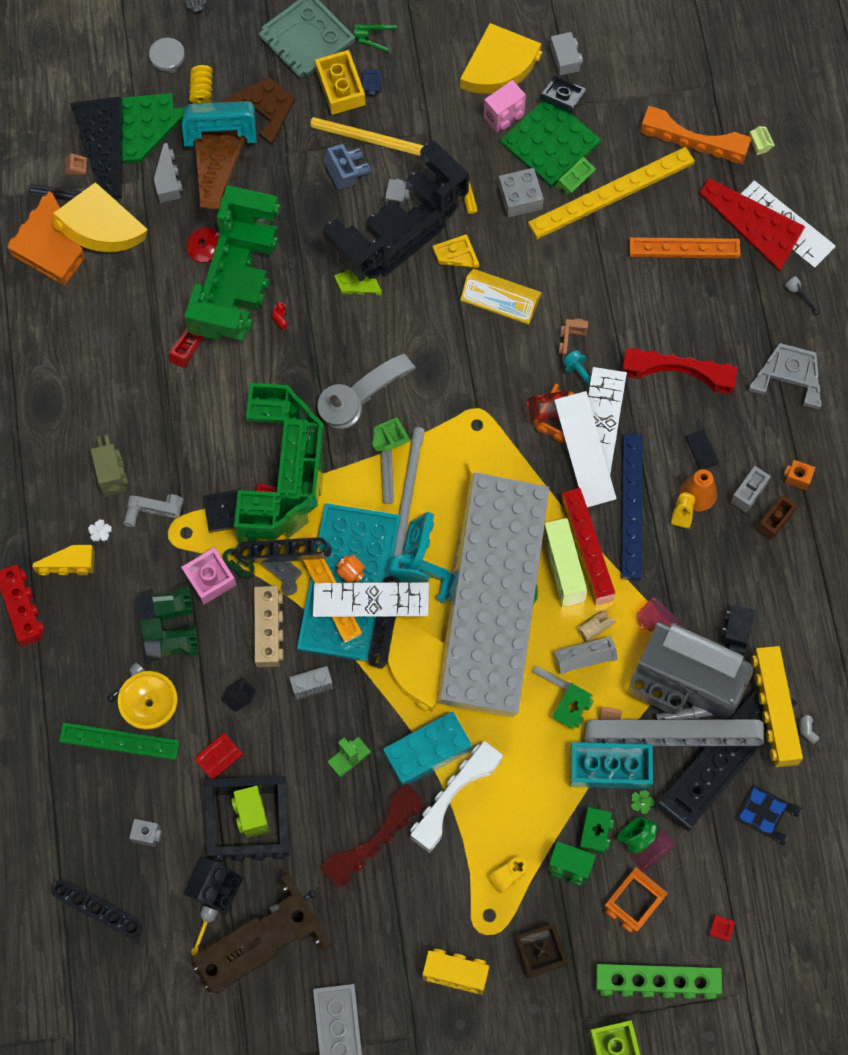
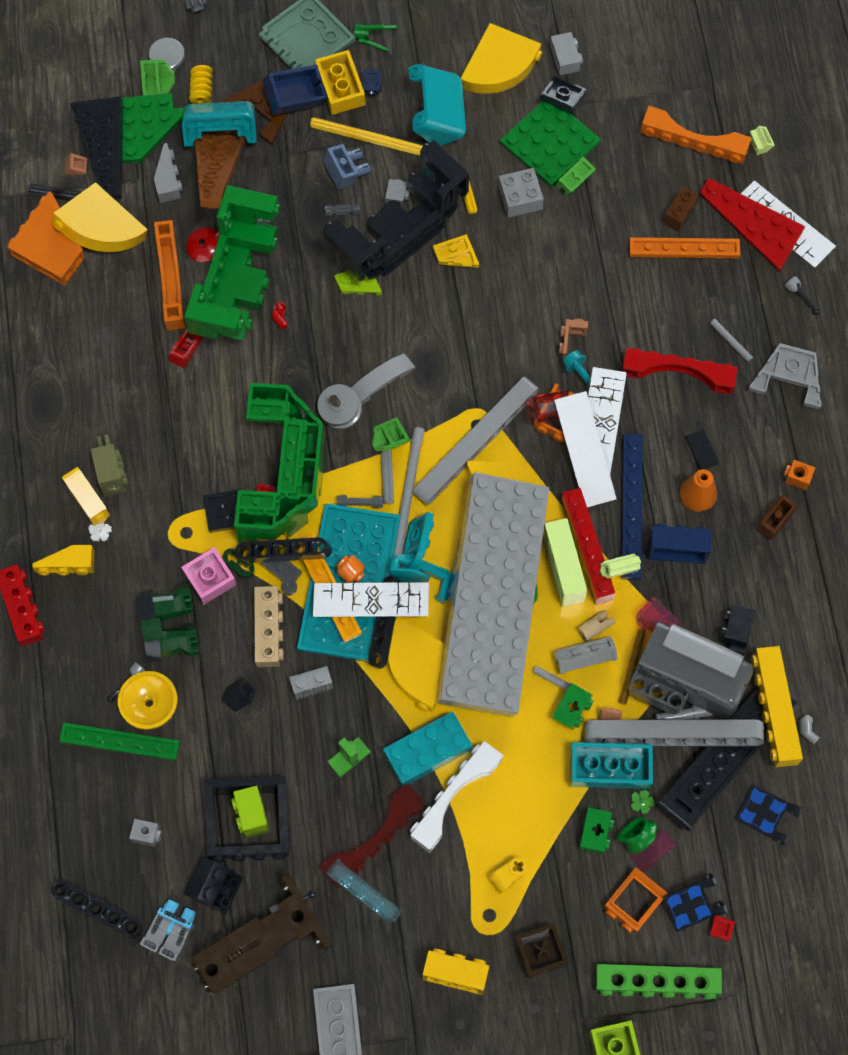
light grey beam [123,494,184,527] -> none
hinge [191,906,218,956] -> none
red plate [194,733,243,779] -> none
yellow slope [460,269,542,325] -> none
bright pink brick [484,80,526,133] -> none
yellow plate [528,147,695,239] -> none
green brick [547,841,596,886] -> none
yellow piece [671,493,695,529] -> none
light grey brick [731,466,771,513] -> none
none -> slope [62,467,110,526]
none -> bright green slope [140,59,175,96]
none -> hips [140,900,196,963]
none -> orange arch [154,220,186,331]
none -> dark blue piece [262,65,328,115]
none -> dark grey axle [325,204,360,216]
none -> clear light blue brick [326,860,401,923]
none -> dark grey bar [337,495,383,509]
none -> teal windscreen [408,64,466,146]
none -> light grey beam [413,377,539,505]
none -> yellowish green axle [600,554,641,579]
none -> pearl gold bar [619,629,646,705]
none -> dark blue piece [648,524,711,564]
none -> reddish brown brick [663,186,699,233]
none -> black flag [663,873,728,932]
none -> light grey bar [710,319,753,363]

